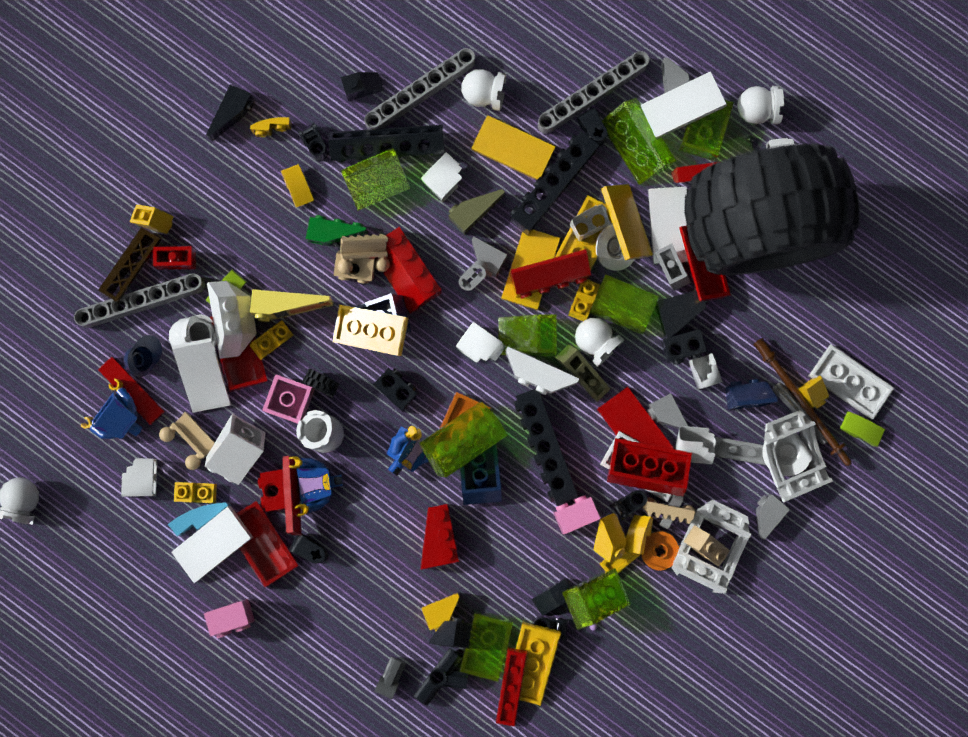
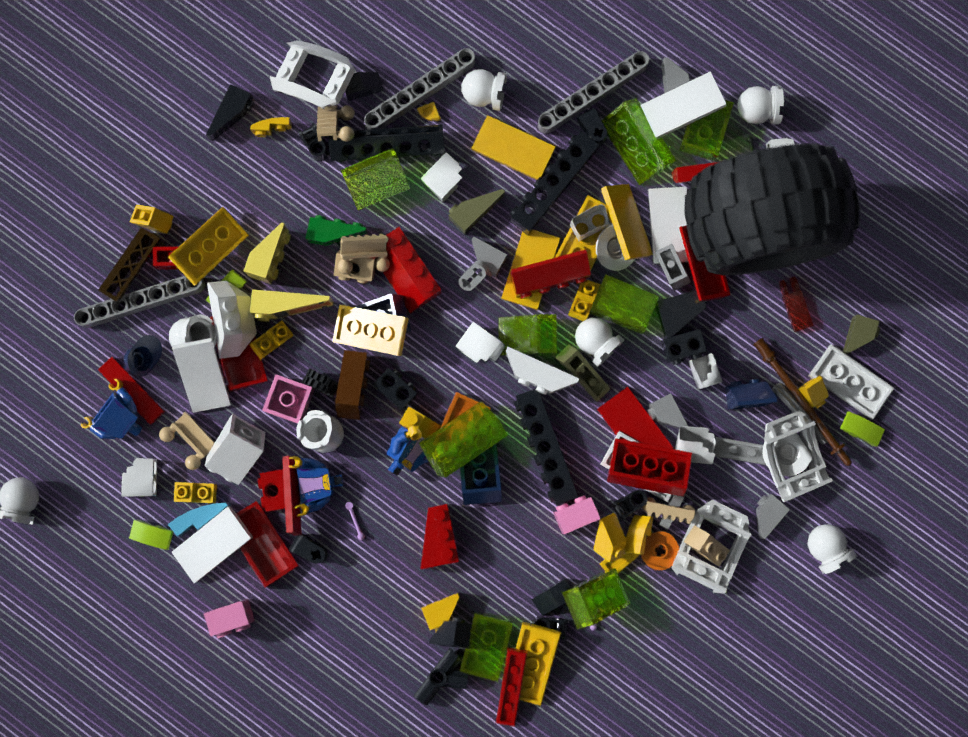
yellow slope [281,164,314,207] -> none
dark grey piece [374,656,406,699] -> none
none -> lime slope [129,520,173,550]
none -> yellow tile [168,207,249,286]
none -> light yellow slope [244,223,291,284]
none -> white wedge [270,40,355,109]
none -> tan gear [317,105,355,142]
none -> reddish brown wedge [335,350,371,420]
none -> lavender hinge [345,502,365,540]
none -> yellow slope [399,406,440,443]
none -> yellow tile [417,102,441,122]
none -> clear red hinge [779,276,814,332]
none -> white tile [807,524,857,574]
none -> olive slope [843,315,880,354]

